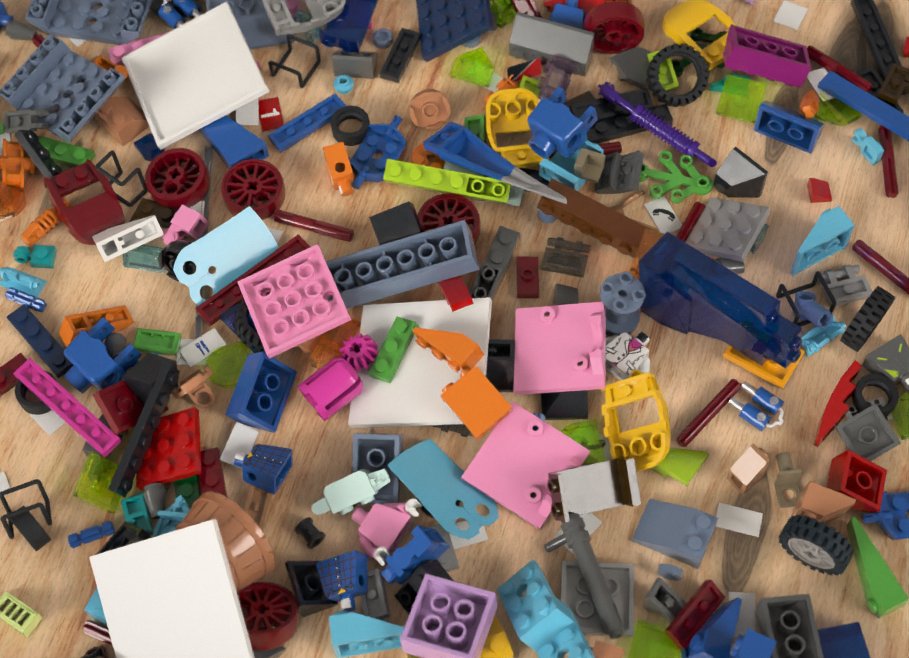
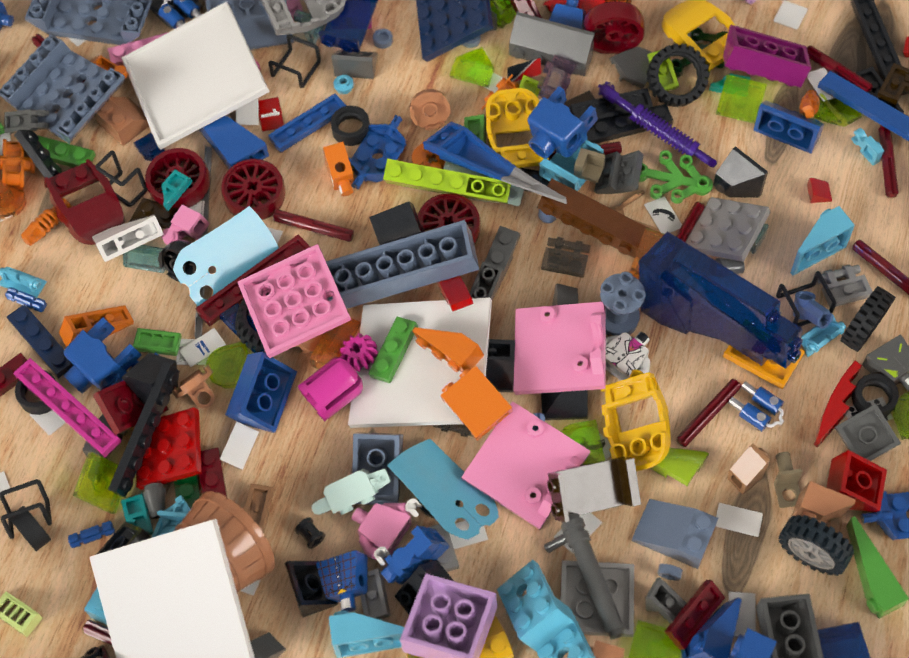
dark grey cone [6,20,37,41] -> none
teal plate [13,245,57,269] -> none
dark grey cone [104,332,127,360] -> none
blue torso [234,444,293,495] -> none
dark red piece [237,582,299,650] -> none
black plate [380,28,421,83] -> none
dark red plate [516,257,539,298] -> none
none -> teal tile [162,169,193,211]

